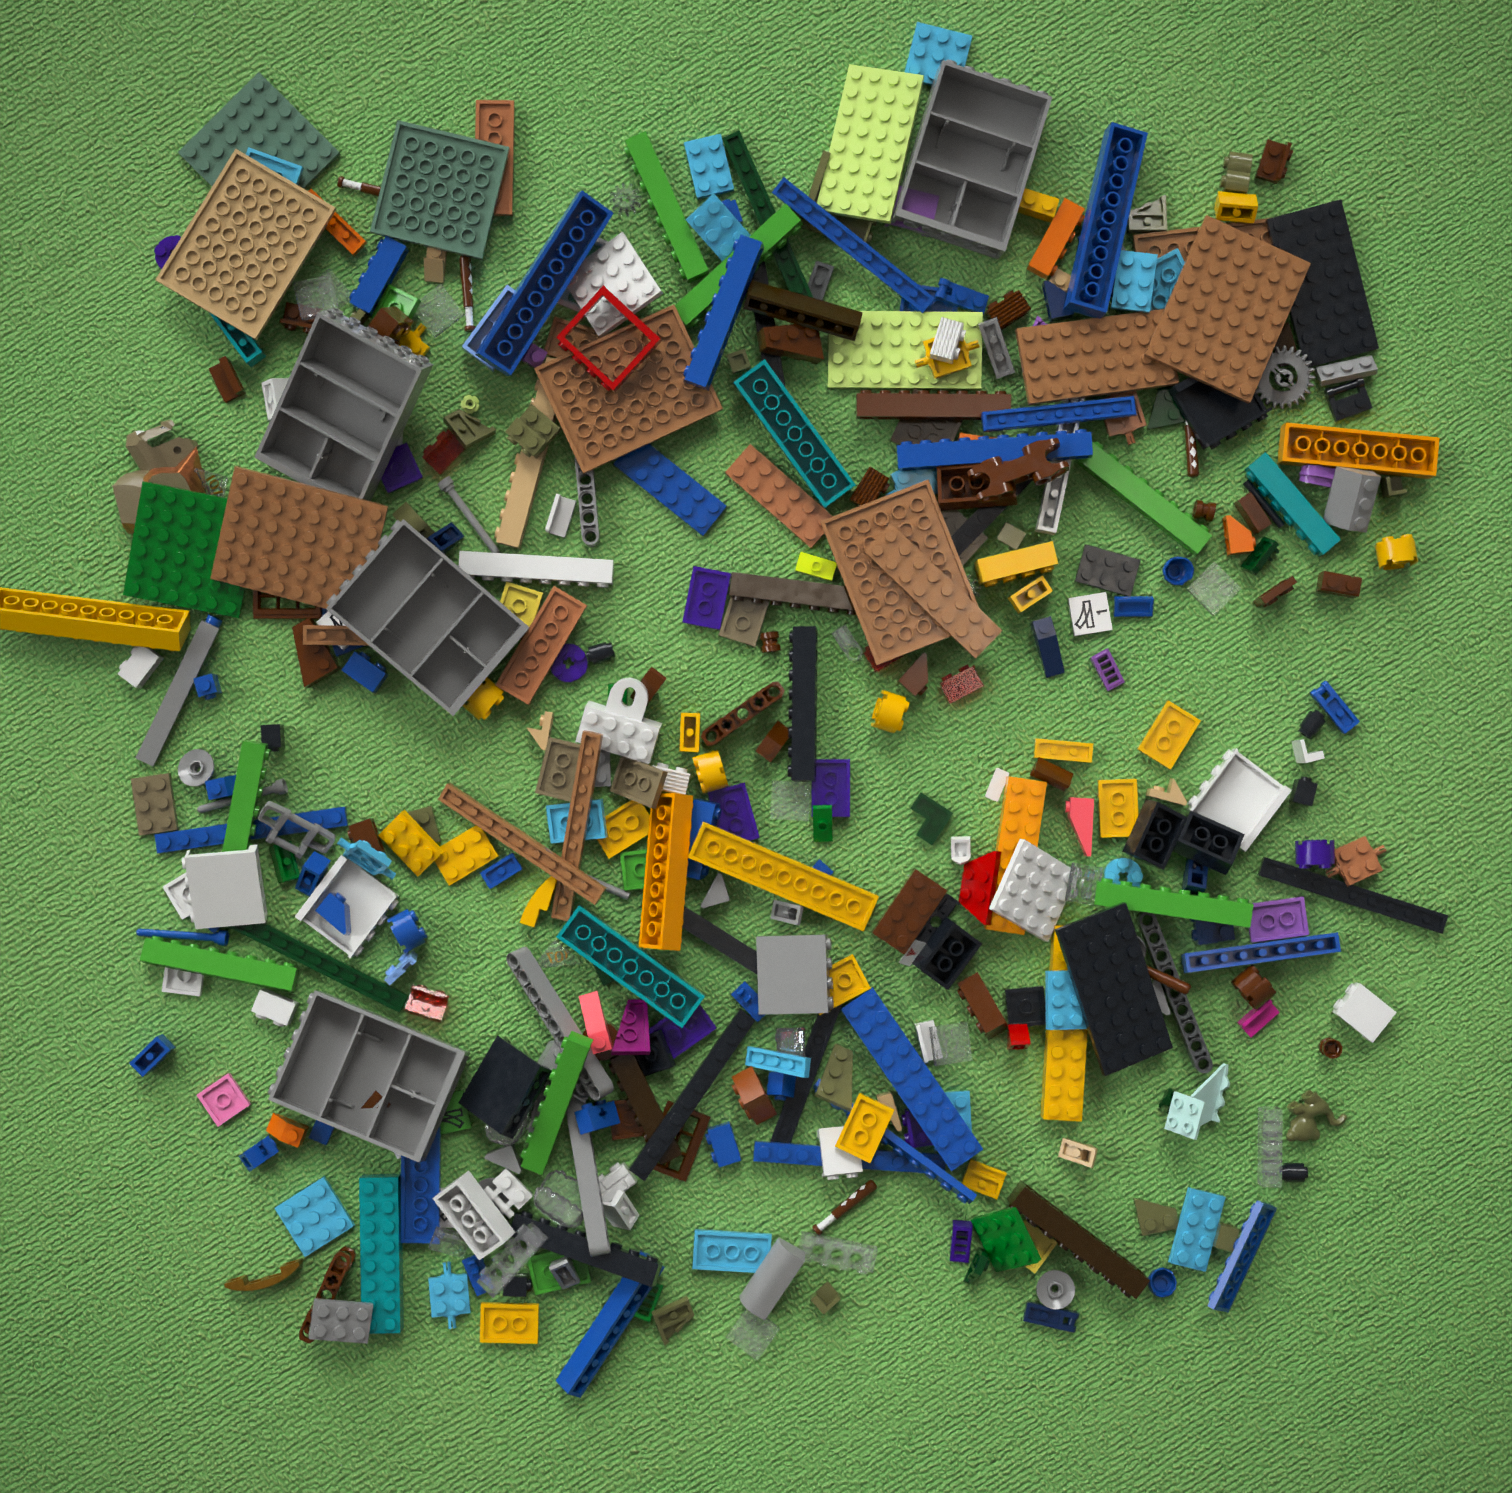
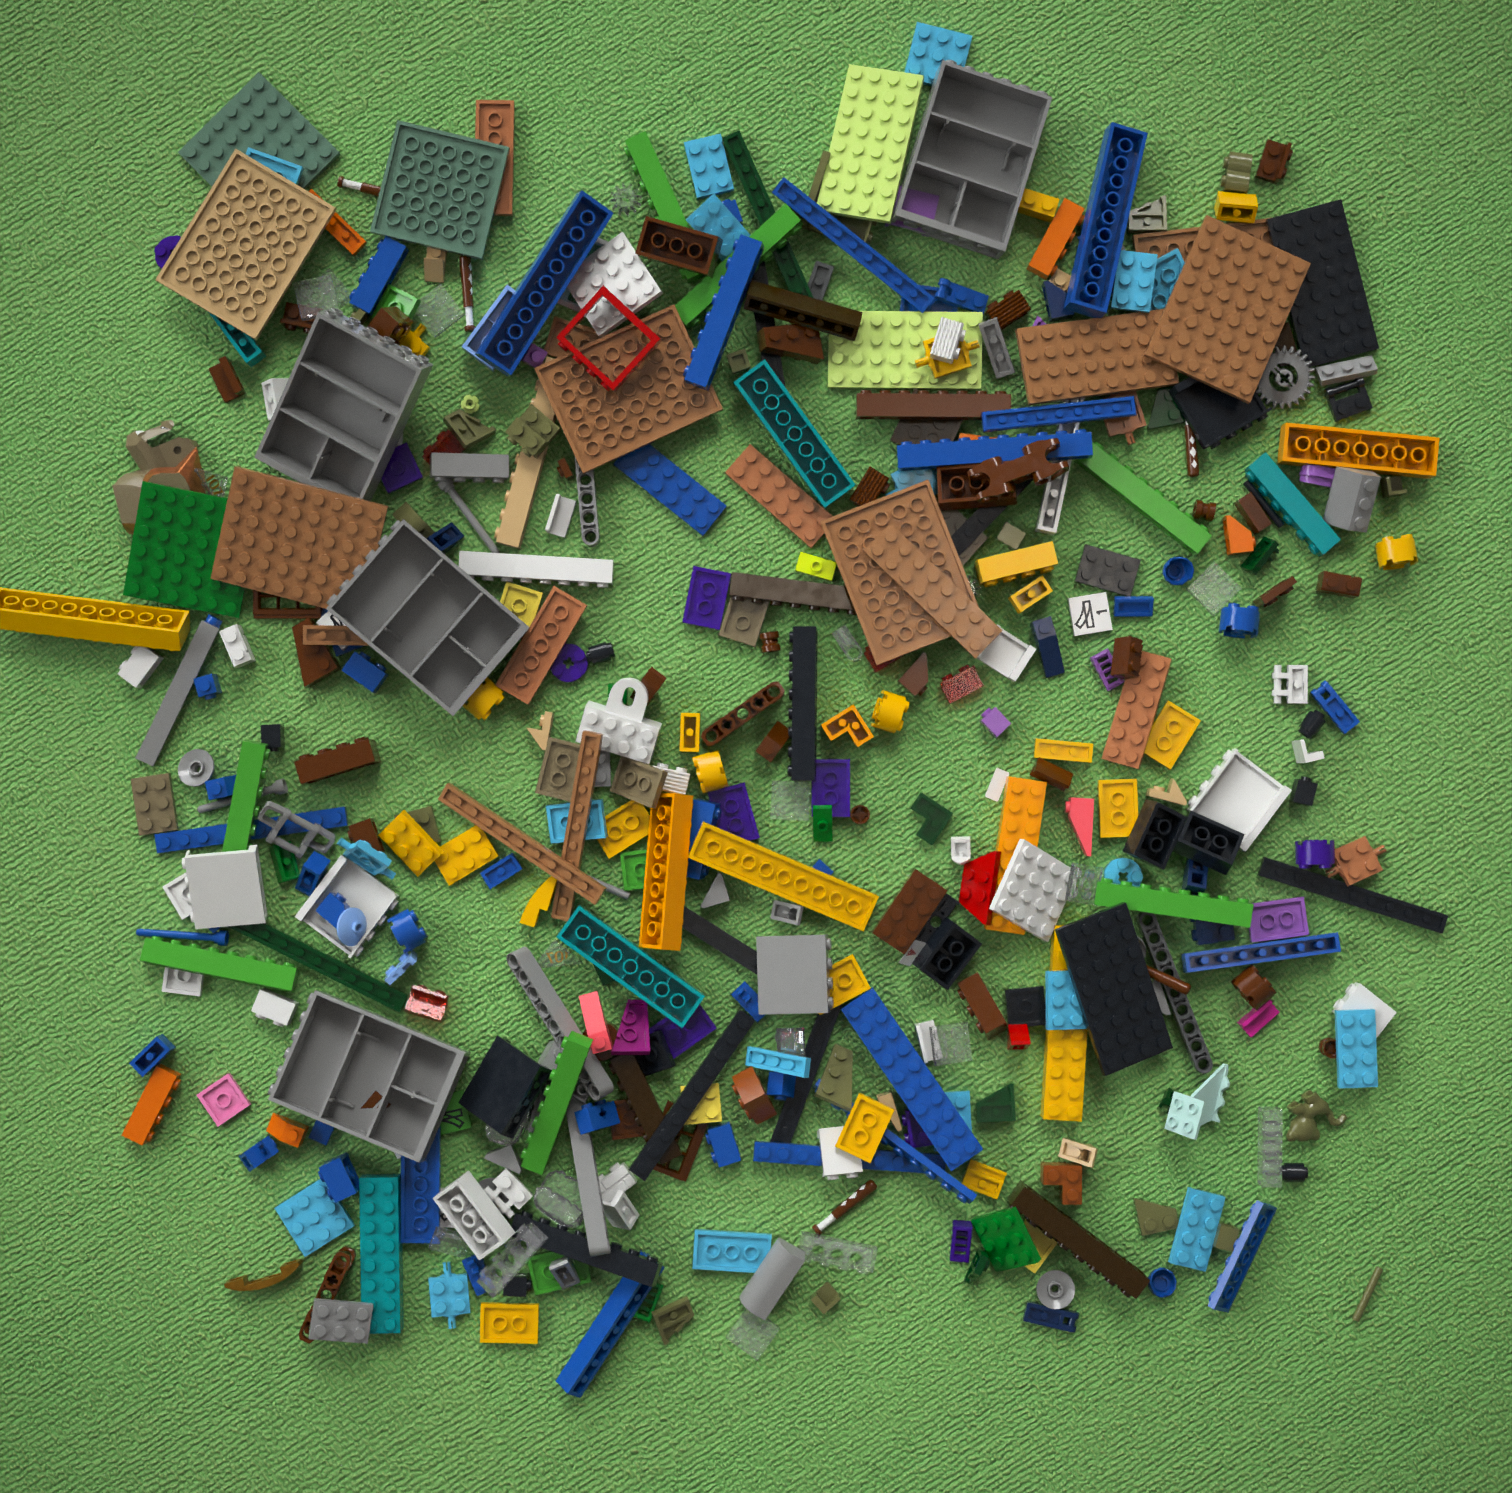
none -> orange brick [122,1064,181,1145]
none -> white brick [219,624,256,668]
none -> reddish brown brick [294,737,381,784]
none -> blue brick [318,1152,359,1203]
none -> light blue dish [337,907,367,946]
none -> light grey brick [430,453,509,483]
none -> reddish brown plate [557,458,574,481]
none -> reddish brown brick [635,216,723,277]
none -> light yellow plate [680,1083,722,1125]
none -> light orange brick [820,704,874,747]
none -> reddish brown wheel [850,805,870,824]
none -> dark green wing [976,1083,1016,1123]
none -> white panel [977,624,1036,682]
none -> medium lavender brick [980,707,1011,737]
none -> dark orange brick [1040,1162,1082,1205]
none -> nougat plate [1101,651,1172,770]
none -> reddish brown brick [1111,636,1143,679]
none -> blue brick [1219,603,1260,638]
none -> white plate [1272,665,1308,704]
none -> medium azure plate [1334,1009,1378,1089]
none -> olive bar [1352,1266,1384,1322]

